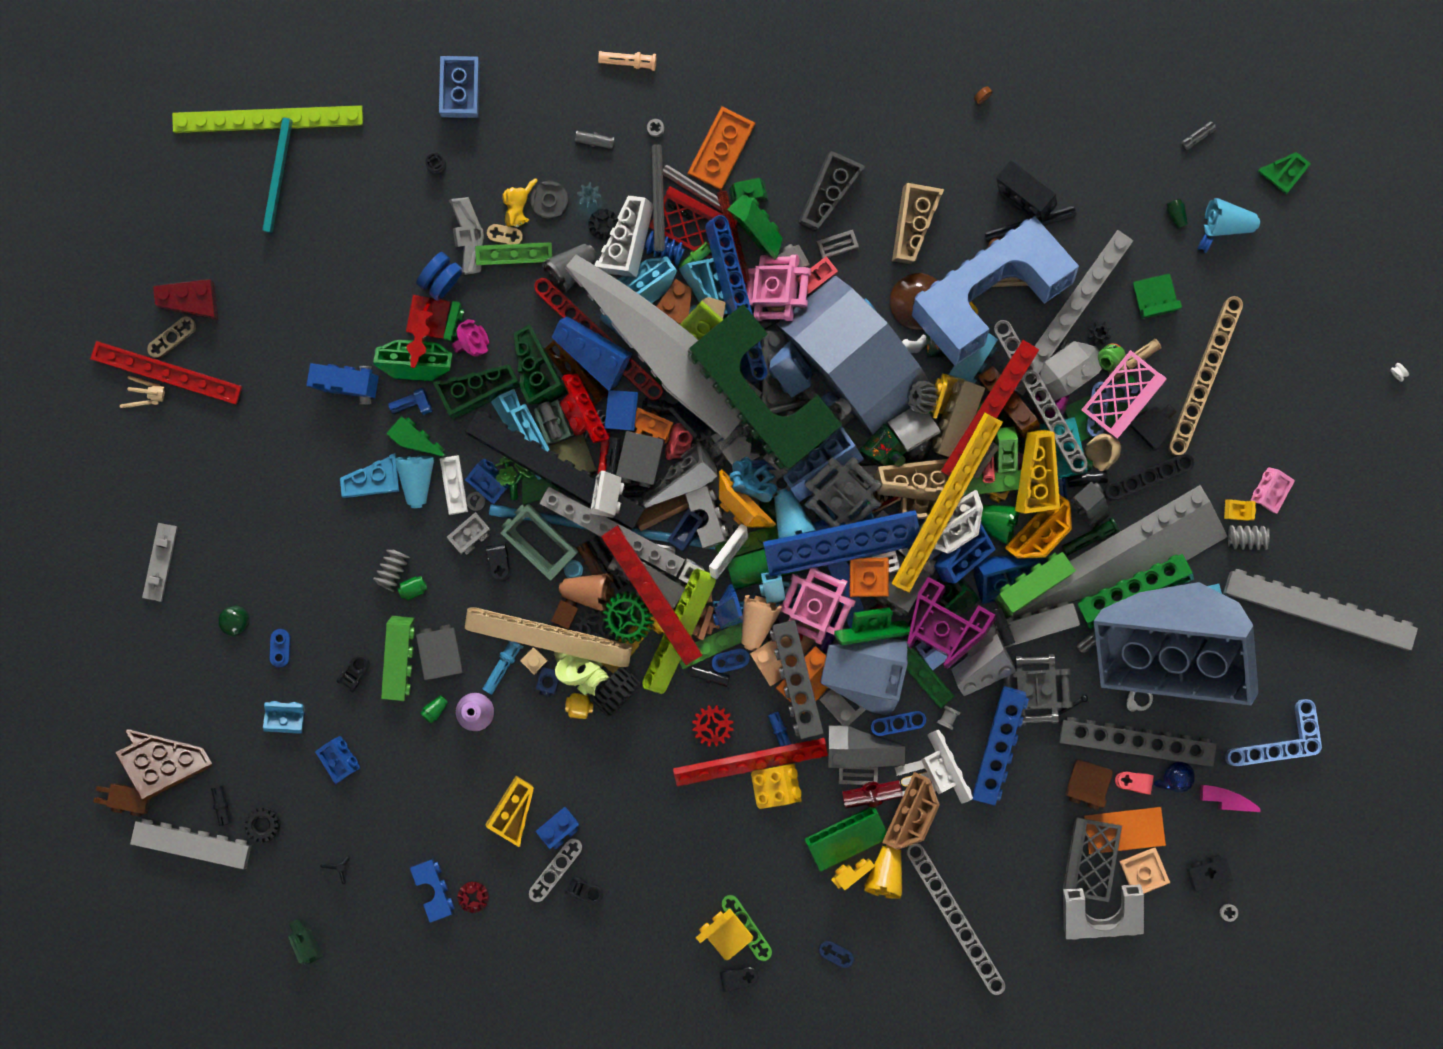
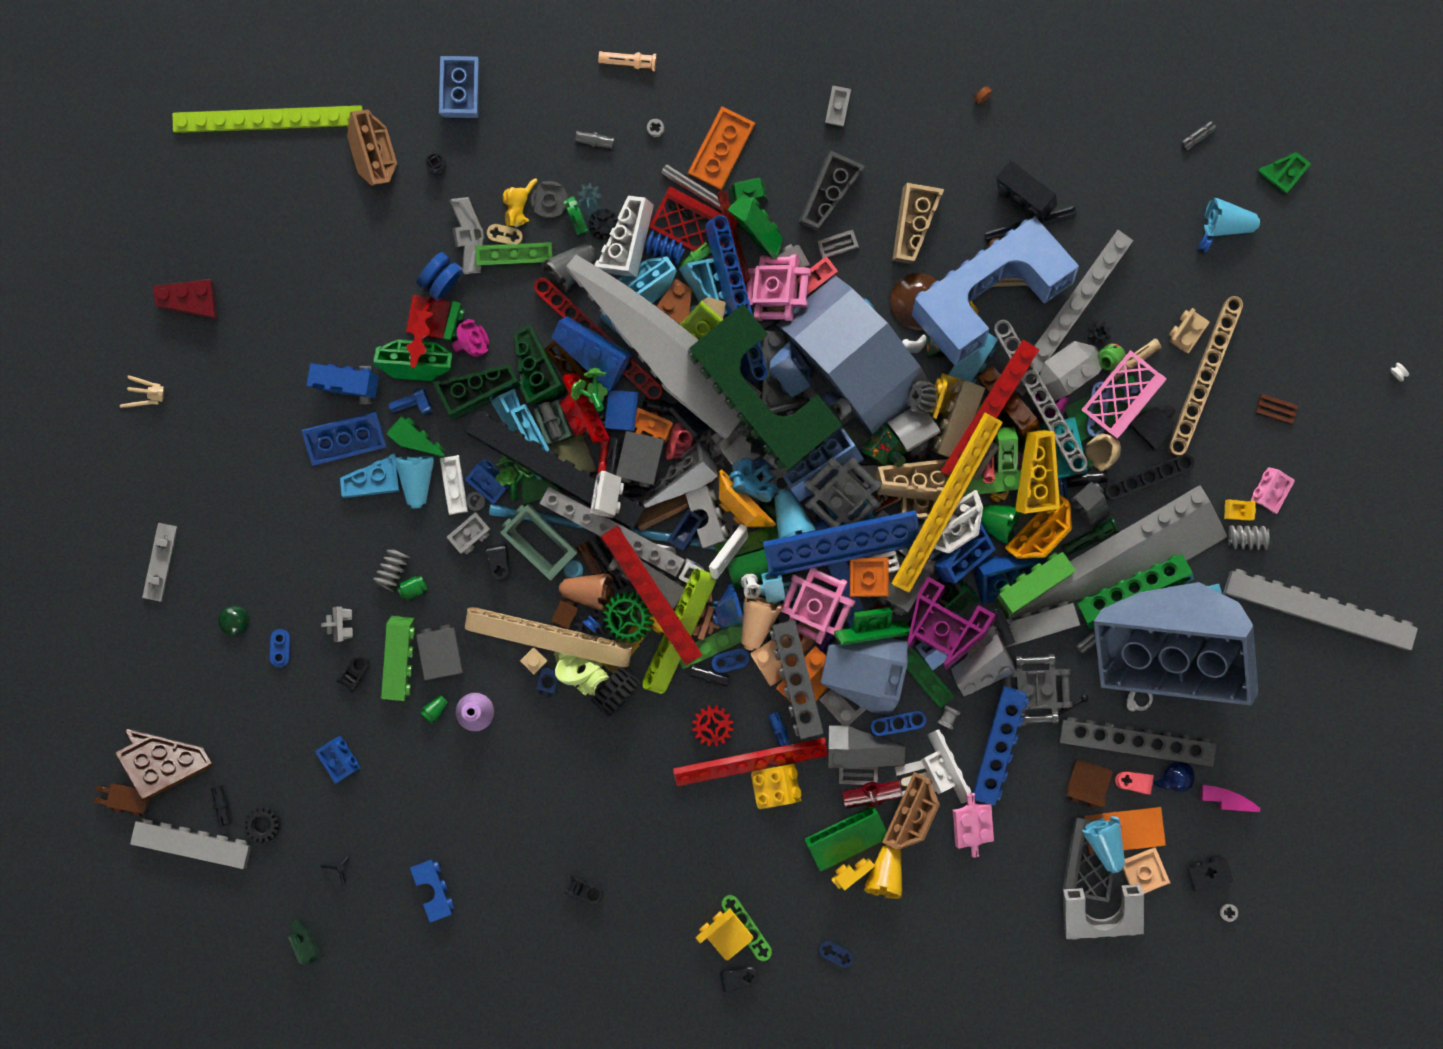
red plate [90,341,242,405] -> none
dark tan beam [147,317,196,359] -> none
teal tile [263,117,293,233] -> none
dark azure bracket [263,701,305,733] -> none
dark red gear [457,882,489,913] -> none
dark azure pin [482,640,524,695] -> none
yellow wedge [485,776,534,847] -> none
light grey beam [529,839,582,902] -> none
blue bracket [535,806,580,850] -> none
yellow head [565,693,593,719] -> none
dark grey axle [652,145,665,252] -> none
light grey beam [906,843,1005,995] -> none
green bracket [1133,274,1182,319] -> none
dark green cone [1166,198,1188,228] -> none
light blue beam [1225,699,1322,766] -> none
none -> blue slope [302,412,386,466]
none -> light grey hips [321,607,353,642]
none -> medium nougat wedge [347,109,397,185]
none -> green plate [563,196,588,235]
none -> bright green plant [571,368,608,411]
none -> blue bush [583,615,602,633]
none -> white bush [741,574,761,599]
none -> light grey plate [825,86,851,127]
none -> bright pink plate [953,793,994,858]
none -> medium azure cone [1082,816,1125,873]
none -> tan bracket [1169,308,1210,354]
none -> copper tile [1255,394,1298,424]

